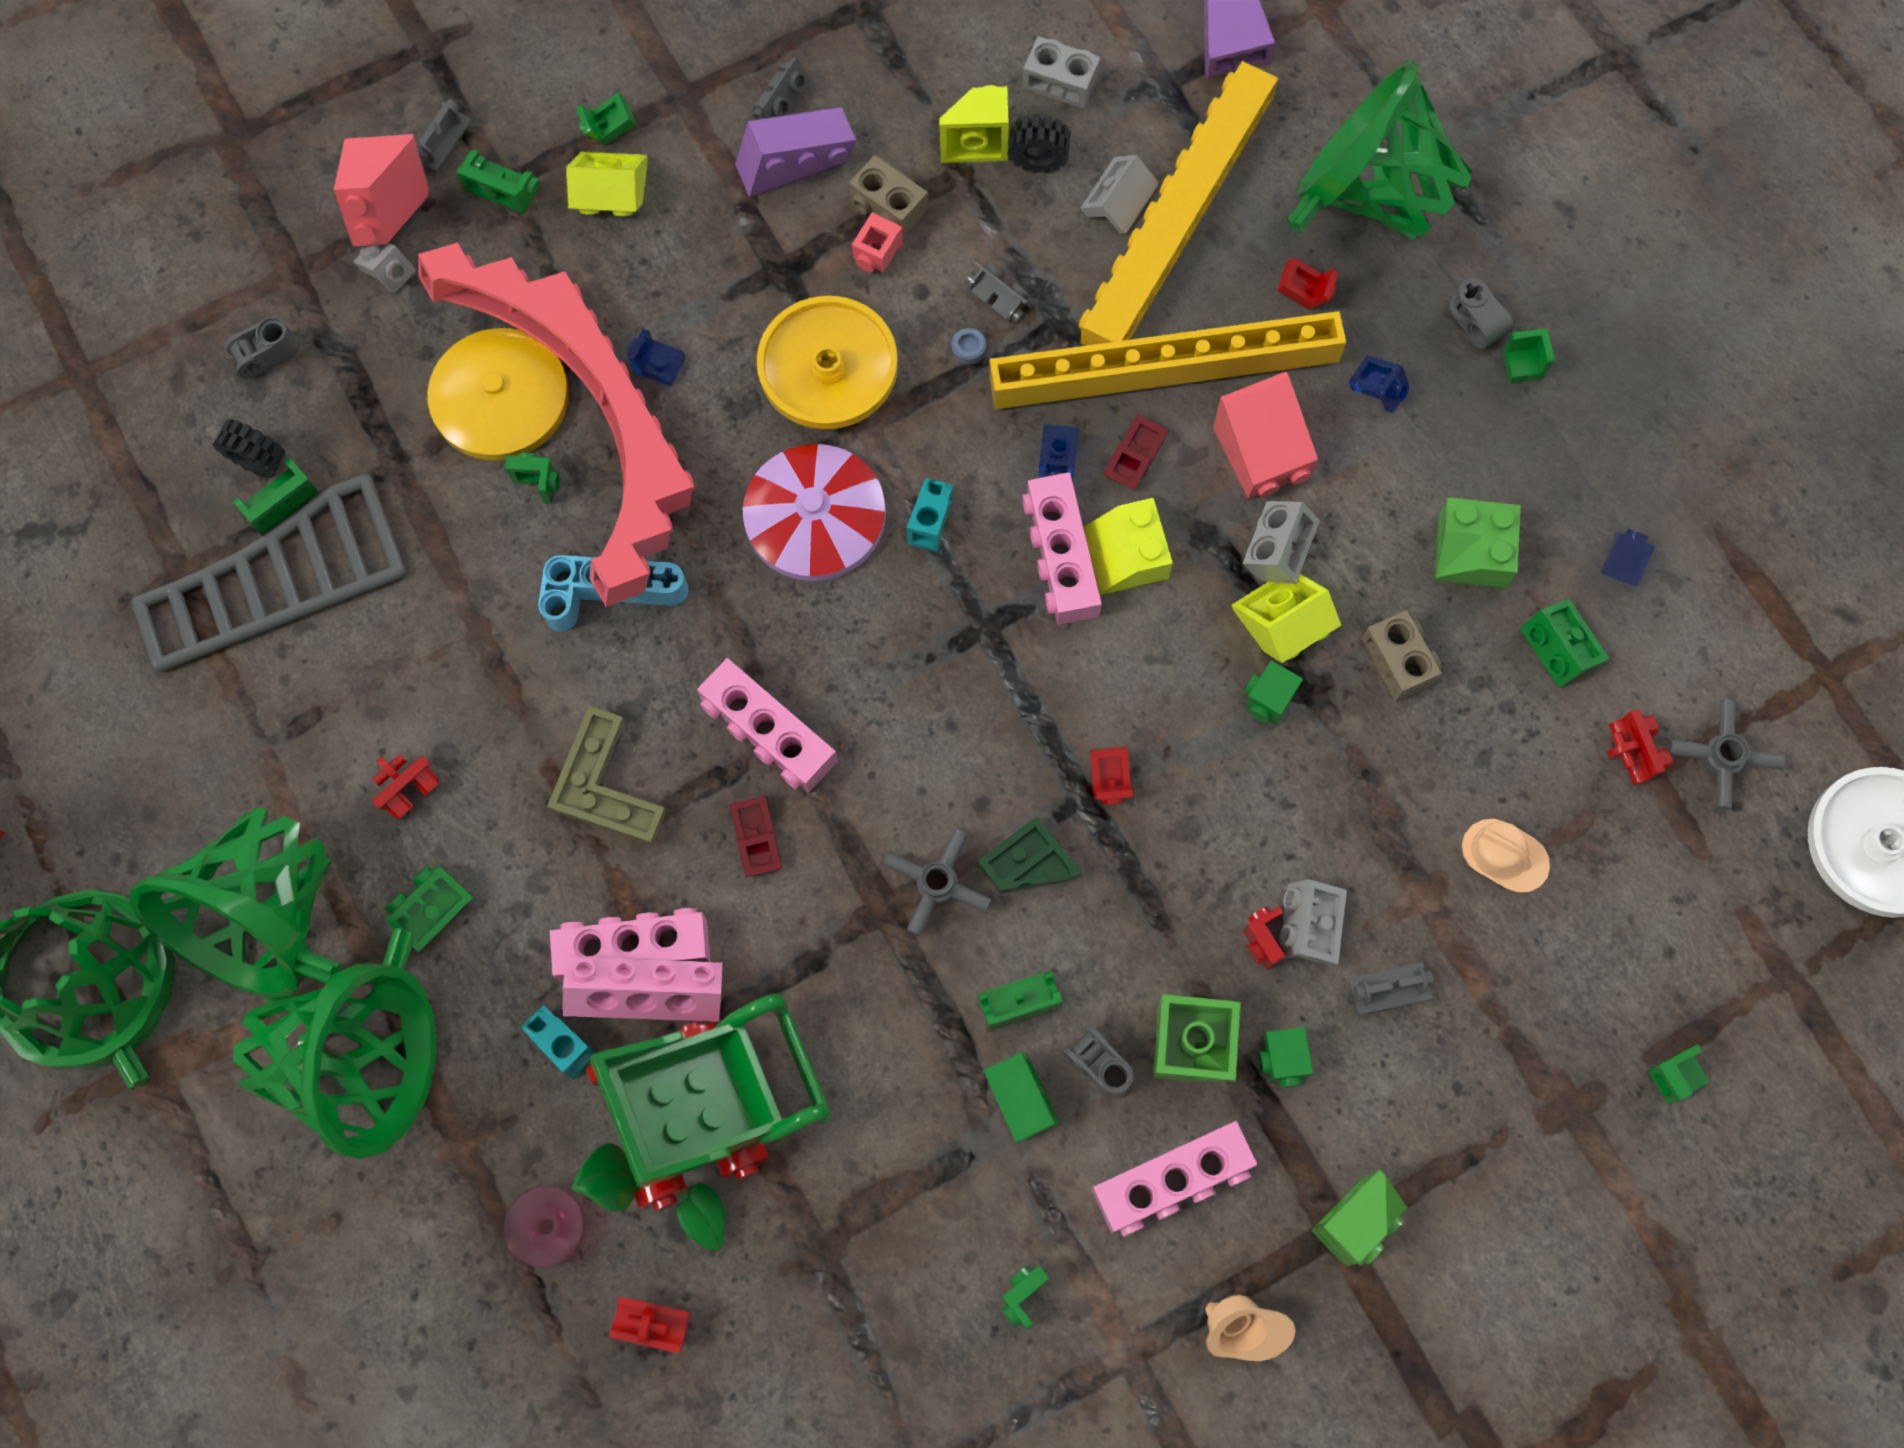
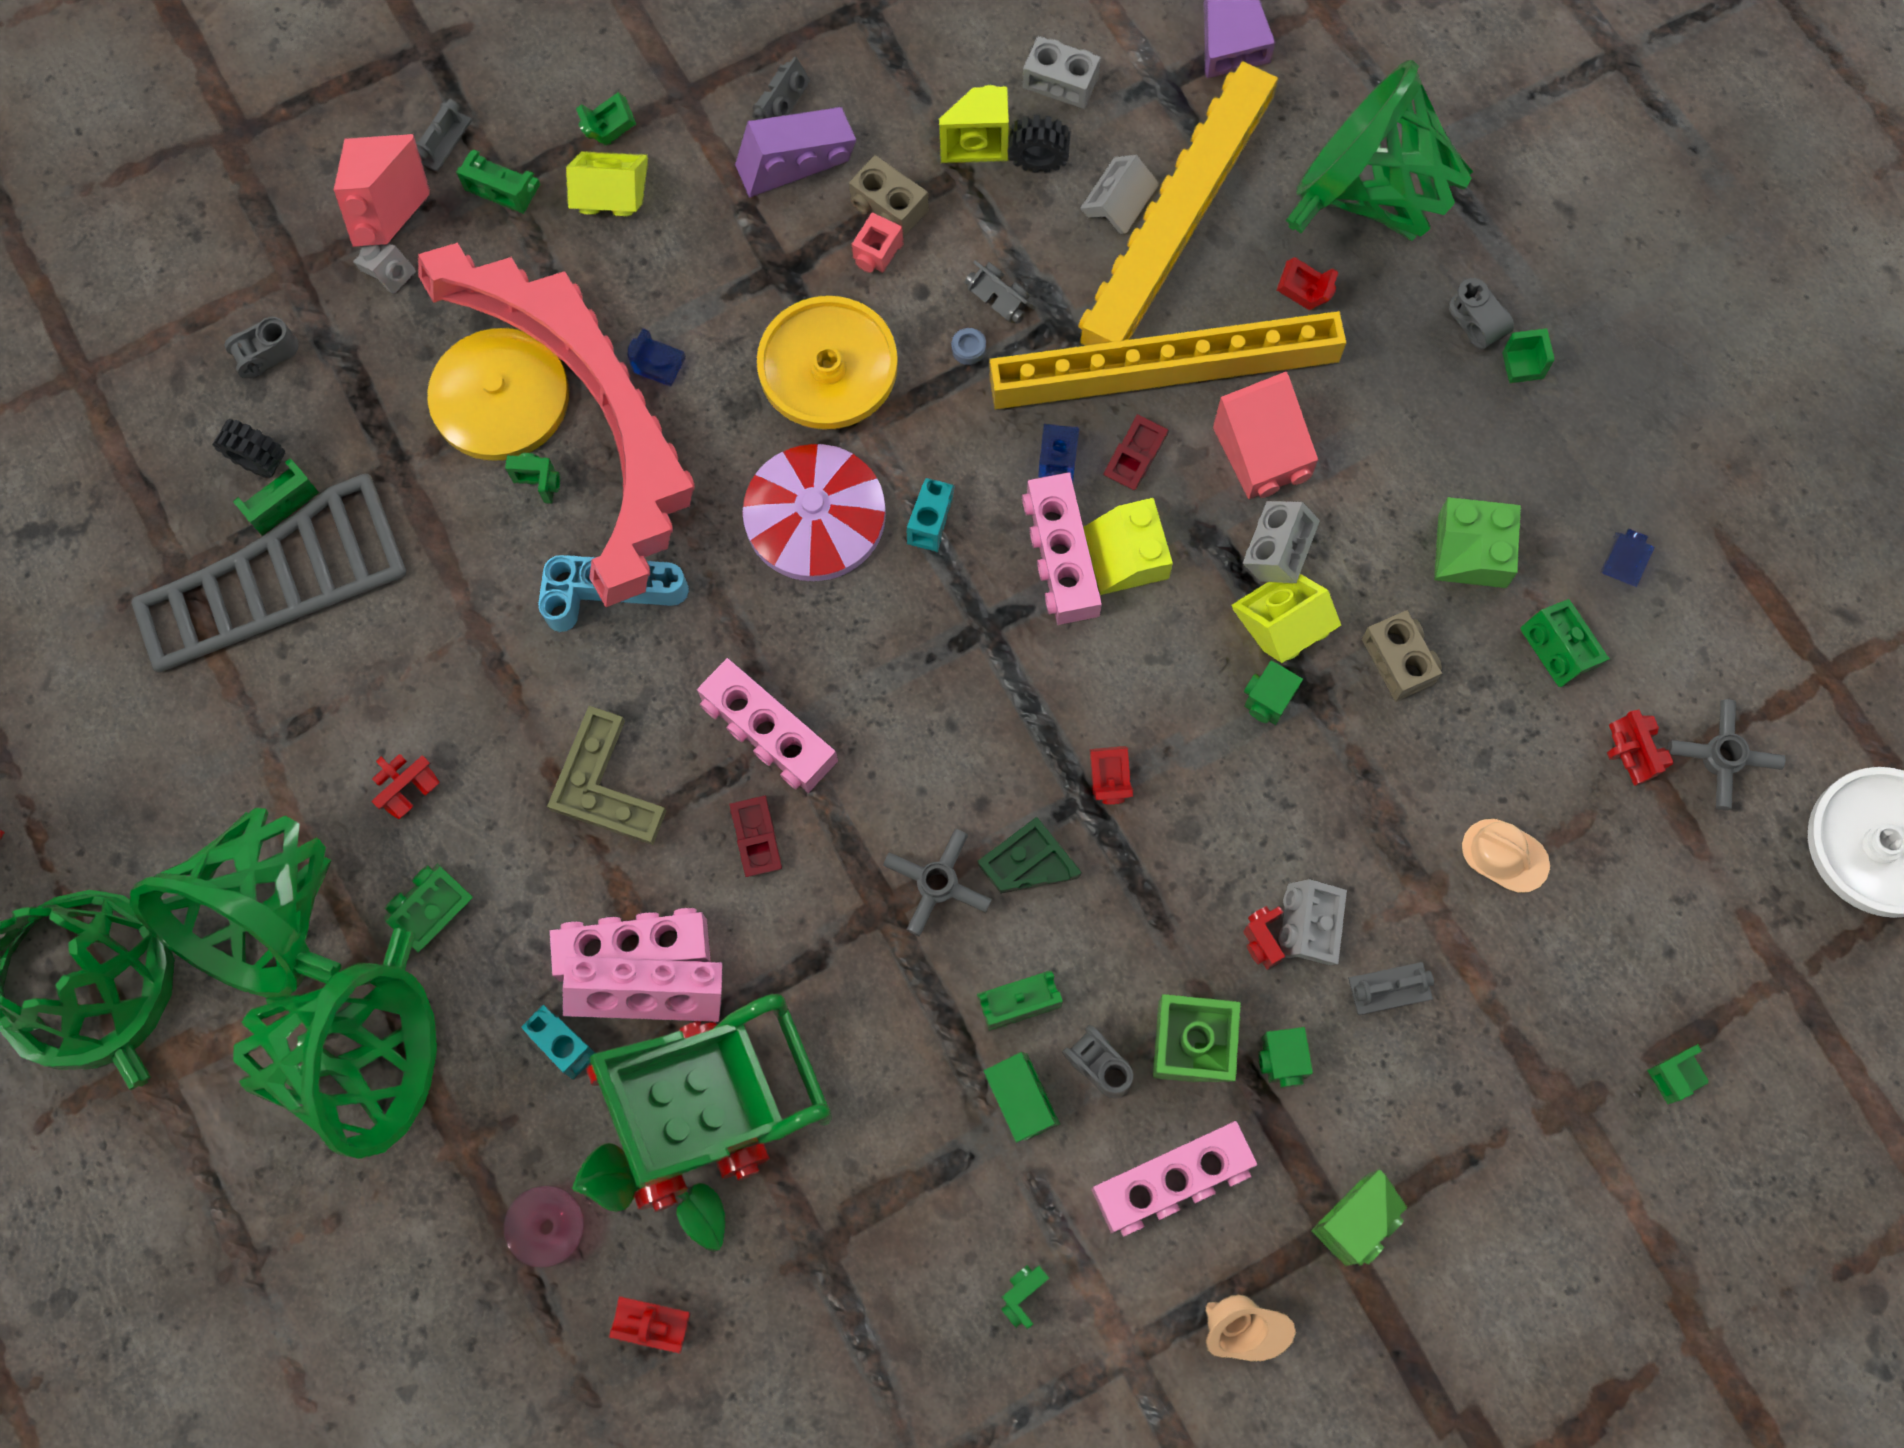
clear blue bracket [1348,355,1409,413] -> none

